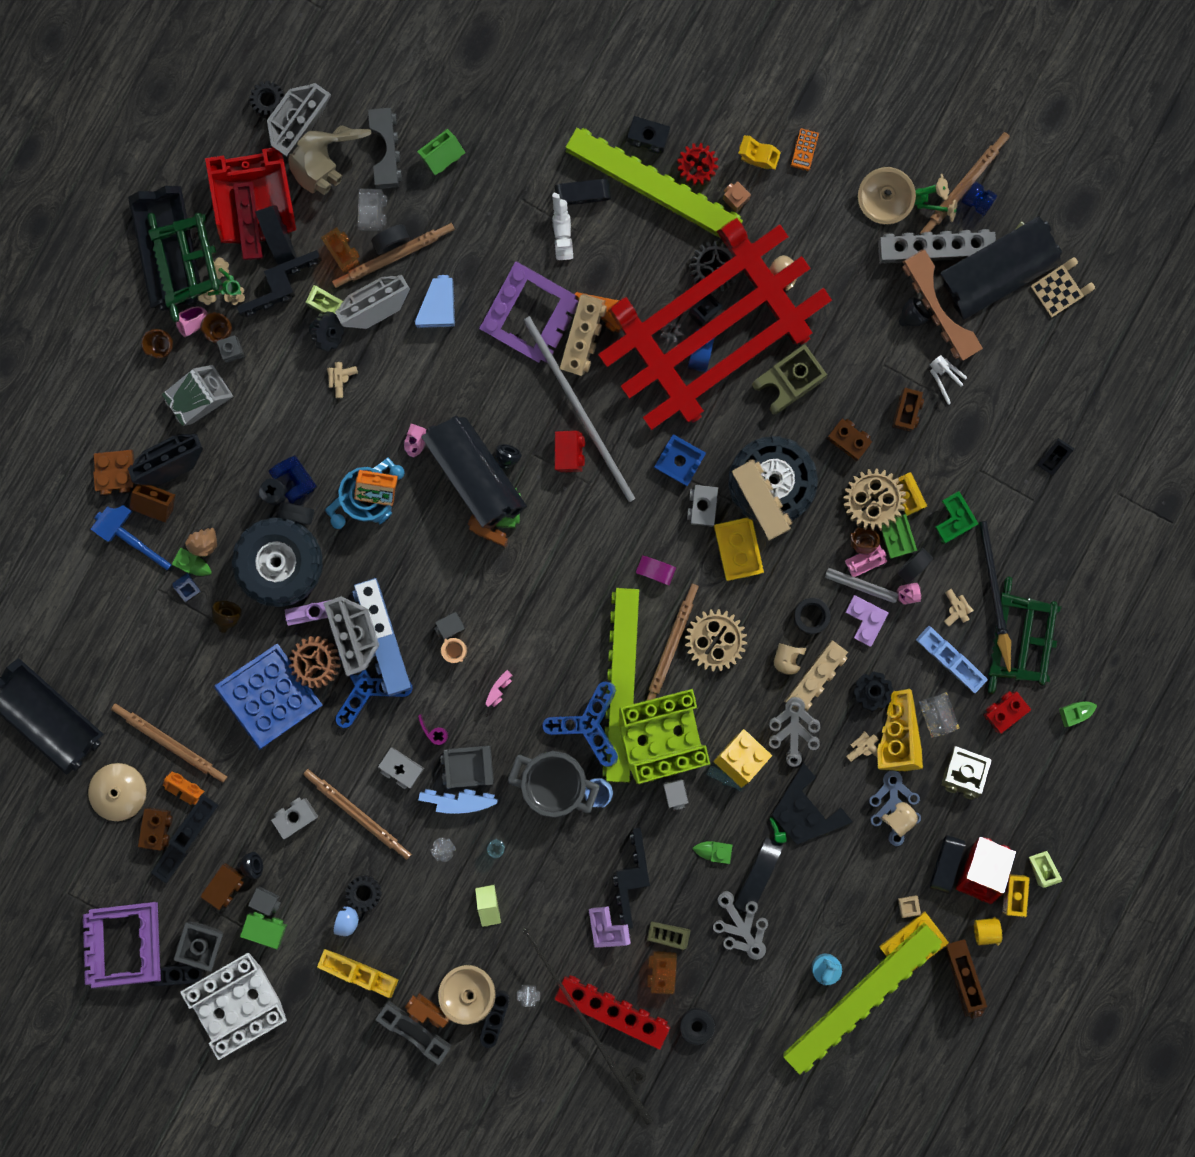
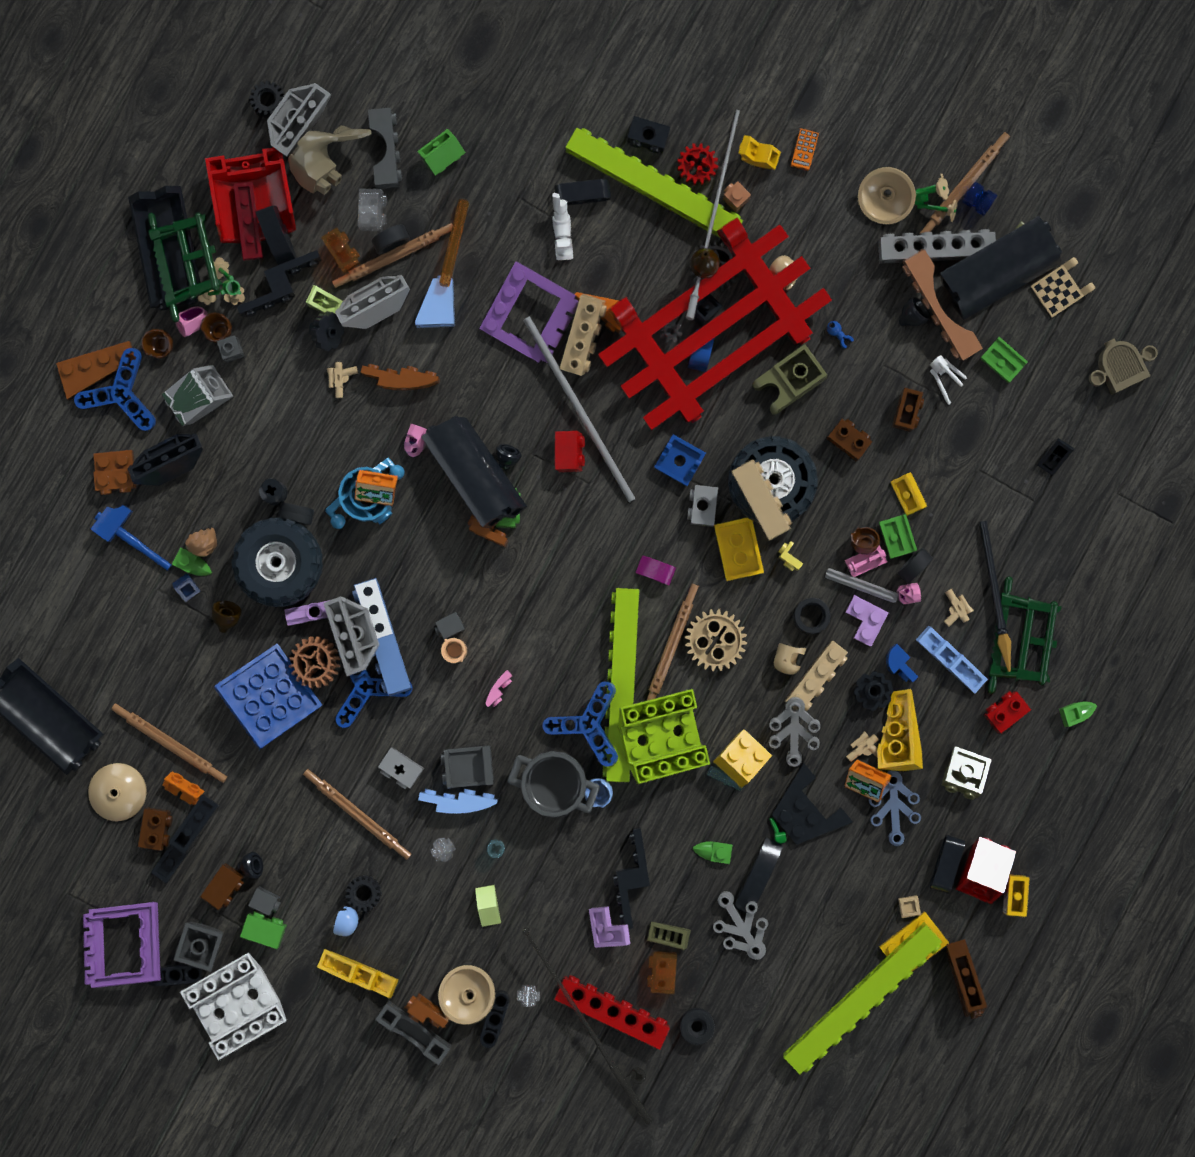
reddish brown brick [130,484,175,522] -> none
clear blue connector [268,455,317,503] -> none
light grey brick [271,797,318,839] -> none
magenta panel [418,714,448,745] -> none
light grey brick [663,779,688,810] -> none
medium azure piece [811,954,842,985] -> none
tan gear [843,469,906,531] -> none
tan helmet [881,802,918,837] -> none
clear brick [919,692,959,738] -> none
green panel [935,491,978,545] -> none
yellow piece [974,917,1002,945] -> none
yellowish green slope [1029,851,1062,888] -> none
none -> dark orange wing [56,341,136,400]
none -> blue piece [74,348,156,431]
none -> dark orange slope [361,364,440,391]
none -> clear orange axle [439,199,469,287]
none -> light grey piece [686,110,740,320]
none -> dark brown helmet [690,248,720,278]
none -> light yellow bracket [778,541,803,571]
none -> blue arm [826,321,854,349]
none -> panel [845,760,892,802]
none -> blue brick [886,644,918,682]
none -> bright green plate [980,337,1028,383]
none -> dark tan piece [1089,338,1158,395]

